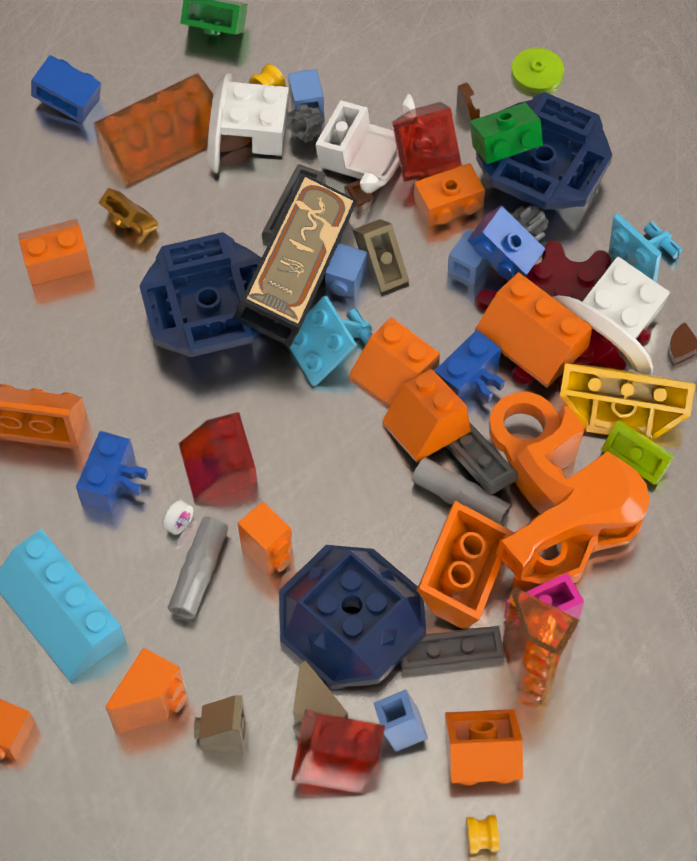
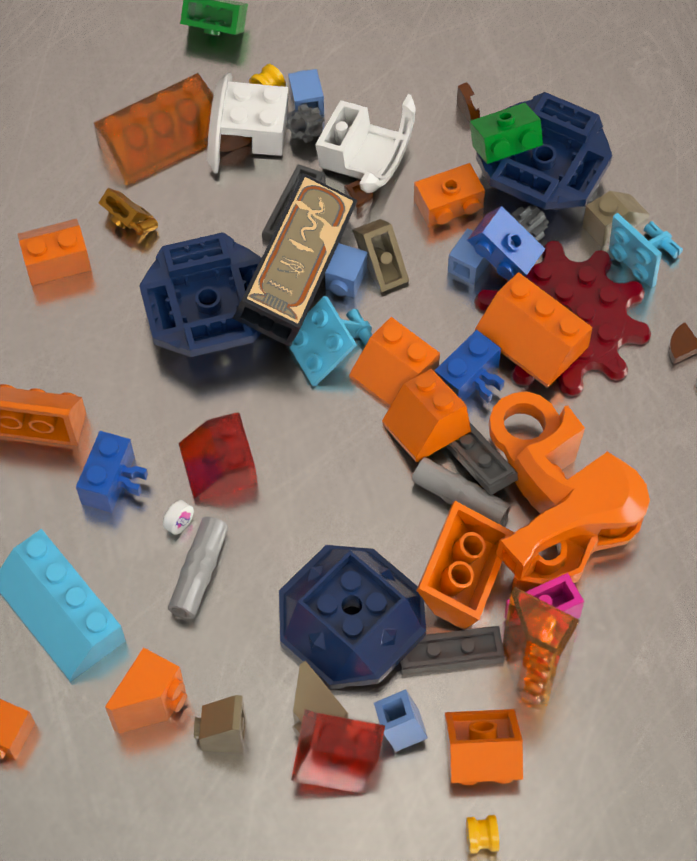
blue brick [31,55,101,123] -> none
orange brick [238,501,293,577] -> none
clear red slope [391,102,462,182] -> none
lime piece [511,48,564,93] -> none
white piece [553,257,670,375] -> none
yellow wedge [560,363,696,441] -> none
lime plate [600,421,675,485] -> none
none -> dark tan slope [582,191,650,247]

